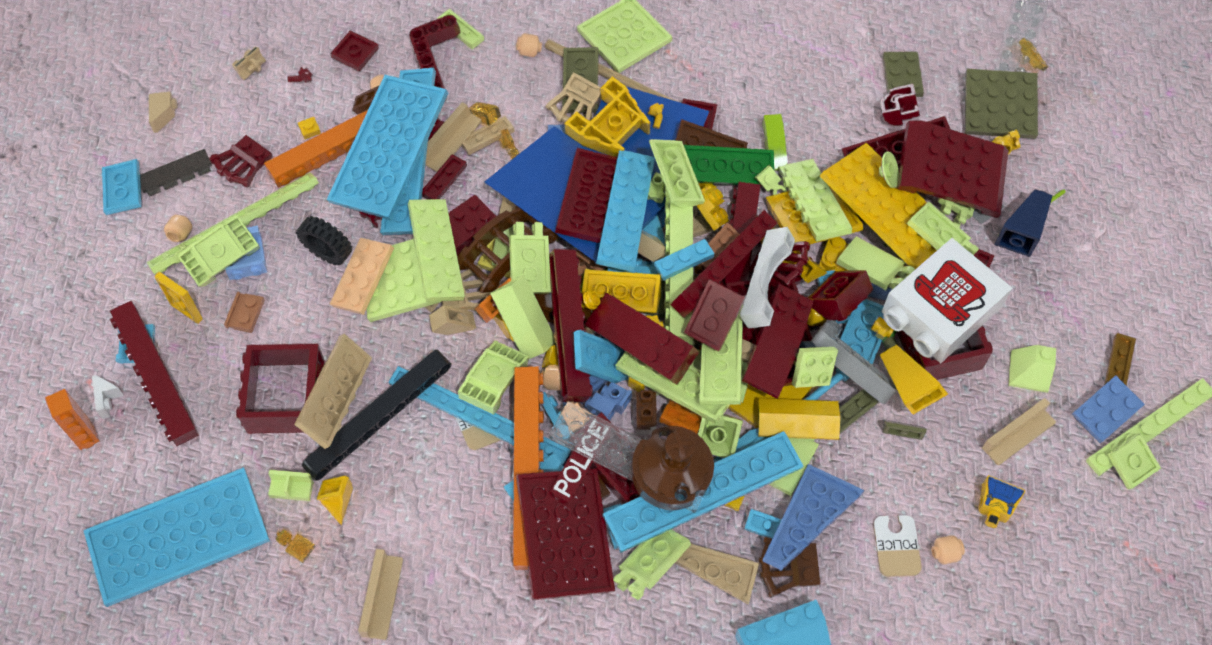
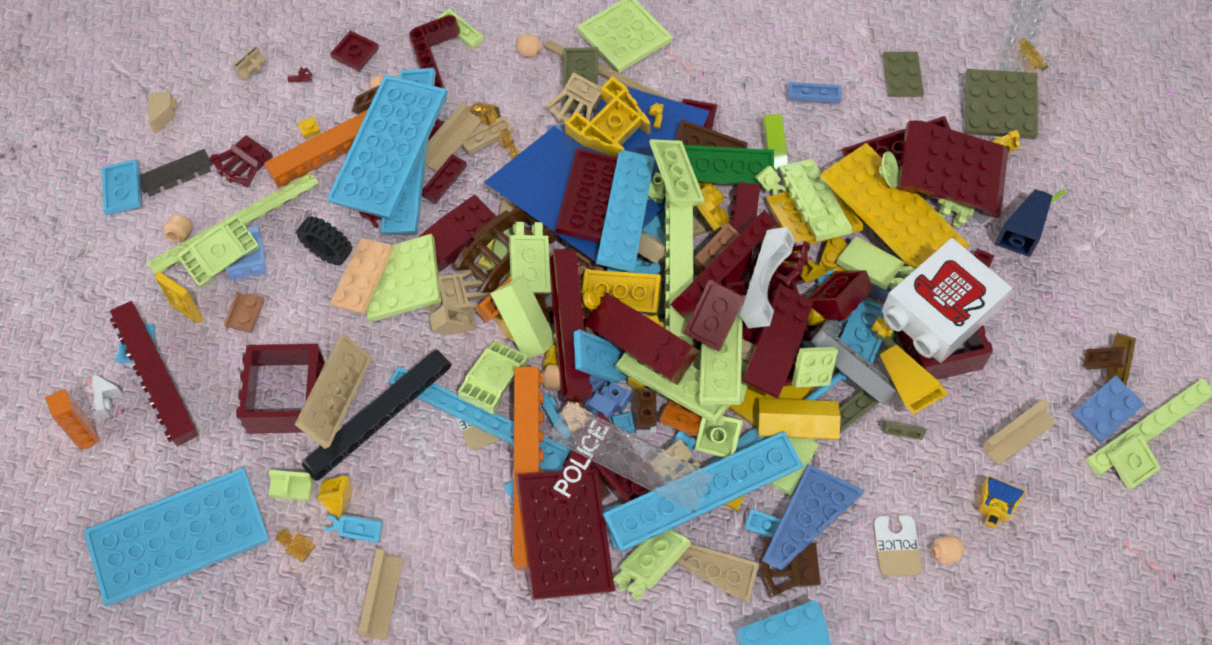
yellowish green plate [408,199,465,302] -> none
reddish brown piece [631,426,714,510] -> none
medium azure plate [654,239,715,281] -> none
dark red brick [880,84,920,126] -> none
yellowish green tile [907,202,979,255] -> none
yellowish green slope [1008,345,1056,393] -> none
none -> medium azure plate [324,514,383,543]
none -> medium azure tile [612,412,636,435]
none -> medium blue plate [788,82,841,103]
none -> reddish brown plate [1083,347,1128,370]

